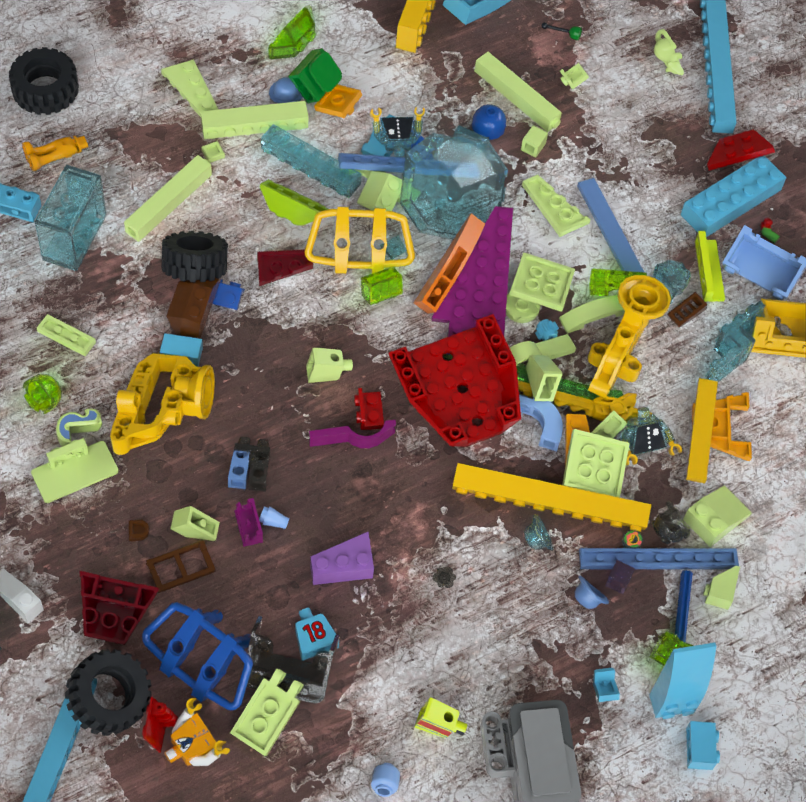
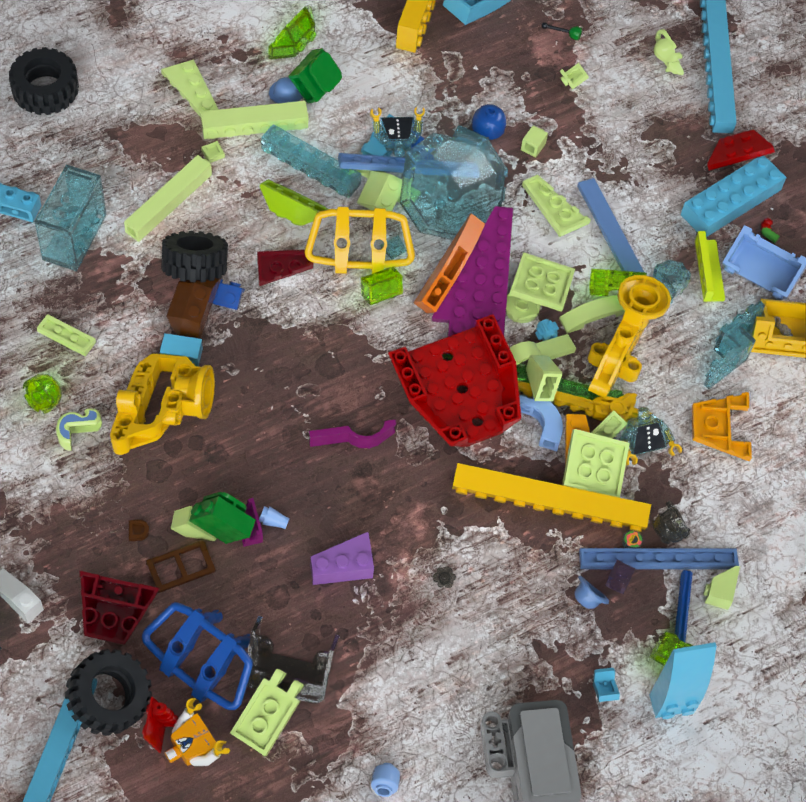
light orange piece [22,135,88,171] -> none
yellowish green bracket [31,438,118,503] -> none
clear smoke hips [228,437,270,492] -> none
medium azure torso [295,608,339,661] -> none
yellowish green torso [306,348,353,383] -> none
light orange hinge [314,84,362,118] -> none
red bracket [354,388,384,430] -> none
neon yellow torso [414,697,468,738] -> none
yellowish green brick [474,52,562,132] -> none
clear light blue hat [524,514,554,551] -> none
reddish brown slope [667,292,708,328] -> none
yellowish green slope [683,486,752,547] -> none
yellow tile [686,378,718,484] -> none
medium azure brick [686,721,720,770] -> none
none -> green brick [189,492,256,544]

